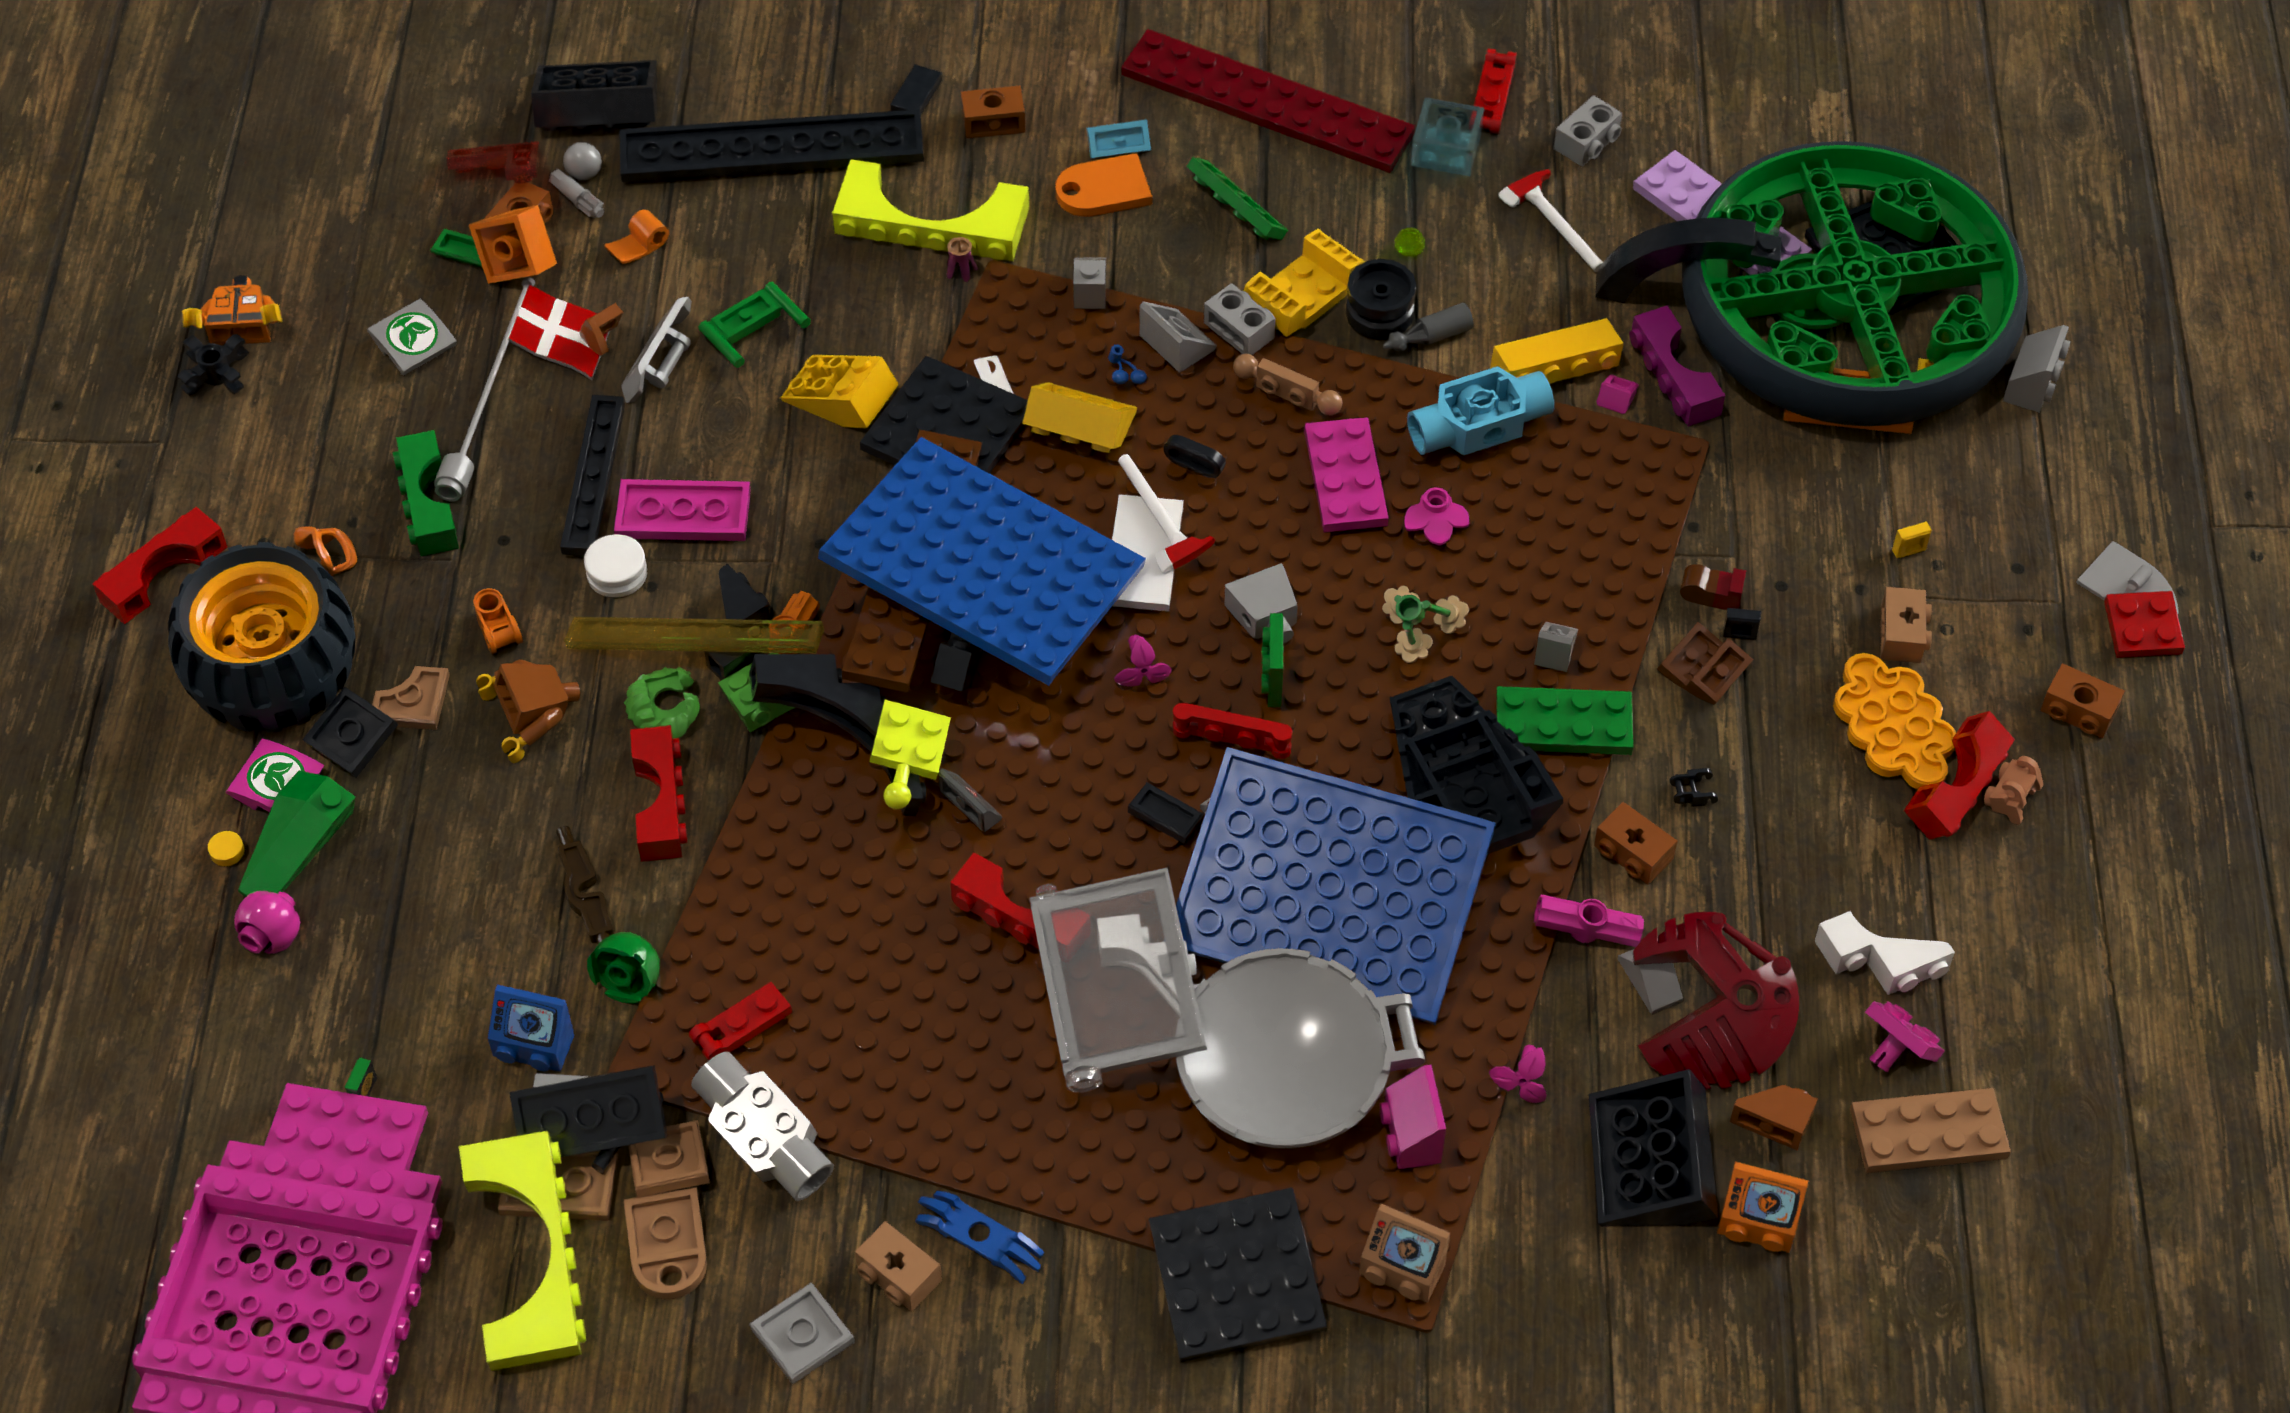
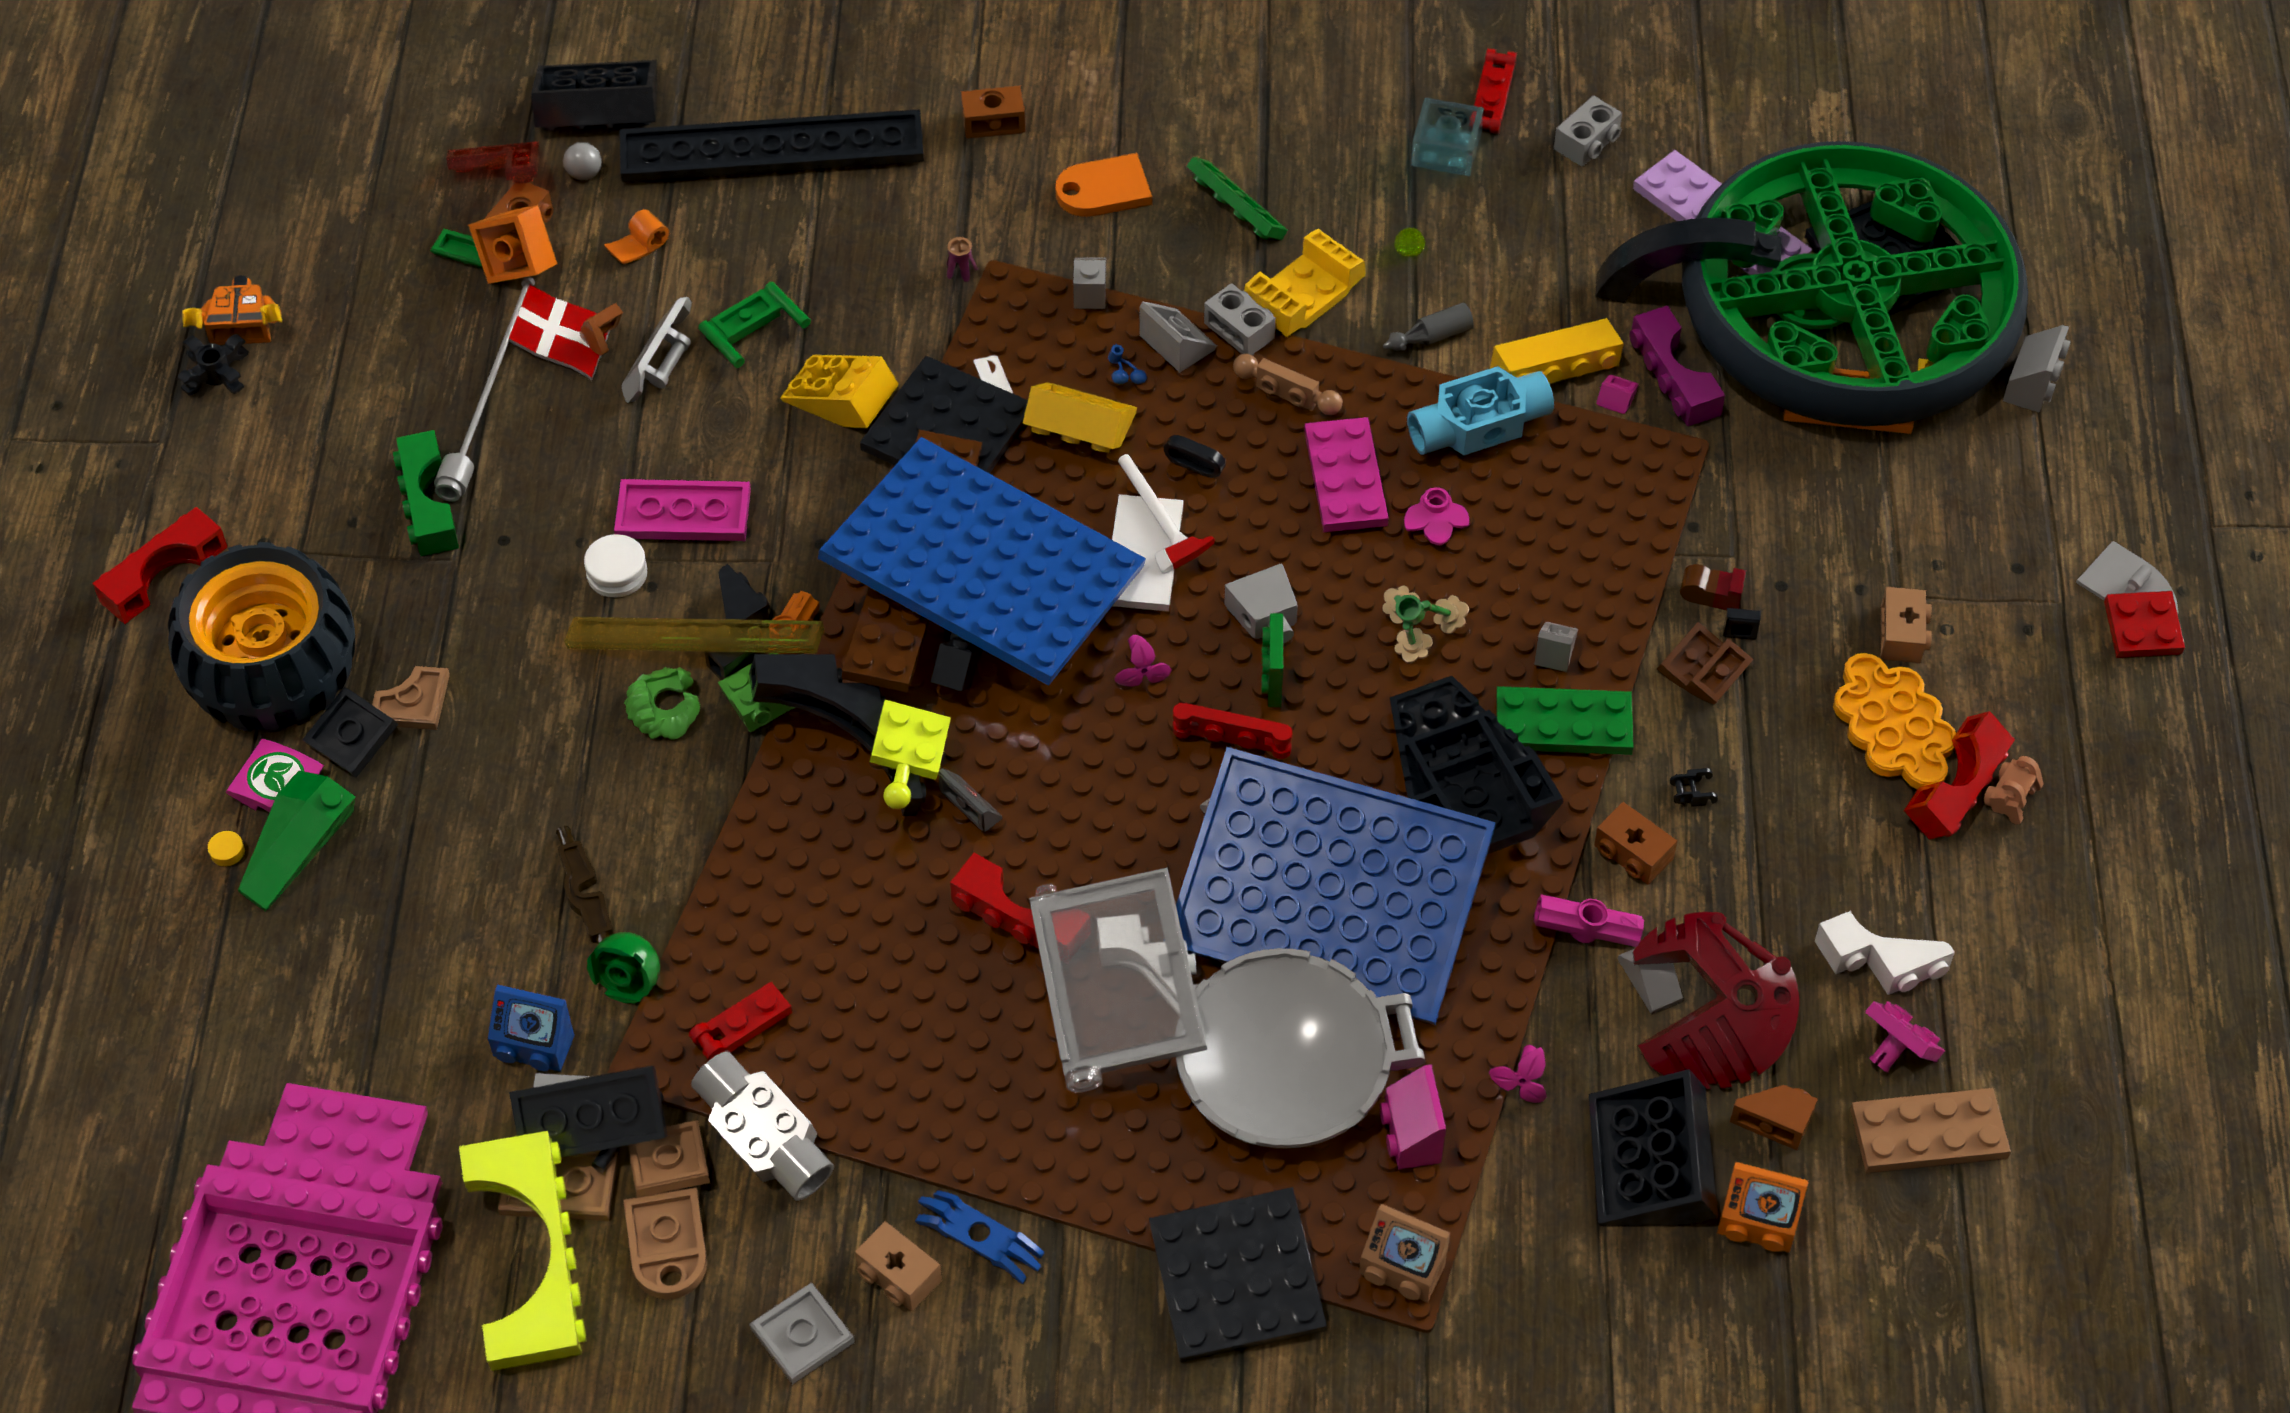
dark pink plant [234,891,300,954] -> none
orange piece [294,526,357,576] -> none
tile [345,1058,377,1097] -> none
slope [367,299,456,376] -> none
orange piece [473,588,523,654] -> none
dark orange torso [476,659,580,763] -> none
light grey piece [549,169,604,219] -> none
black plate [560,395,625,556] -> none
red arch [630,725,688,862] -> none
neon yellow arch [832,160,1029,261] -> none
black tile [890,64,942,114] -> none
medium azure plate [1086,119,1151,158] -> none
dark red plate [1121,29,1416,173] -> none
black tile [1128,782,1204,844] -> none
black wheel [1346,259,1417,340] -> none
white piece [1499,169,1603,272] -> none
yellow tile [1892,522,1932,558] -> none
dark orange brick [2040,663,2125,738] -> none

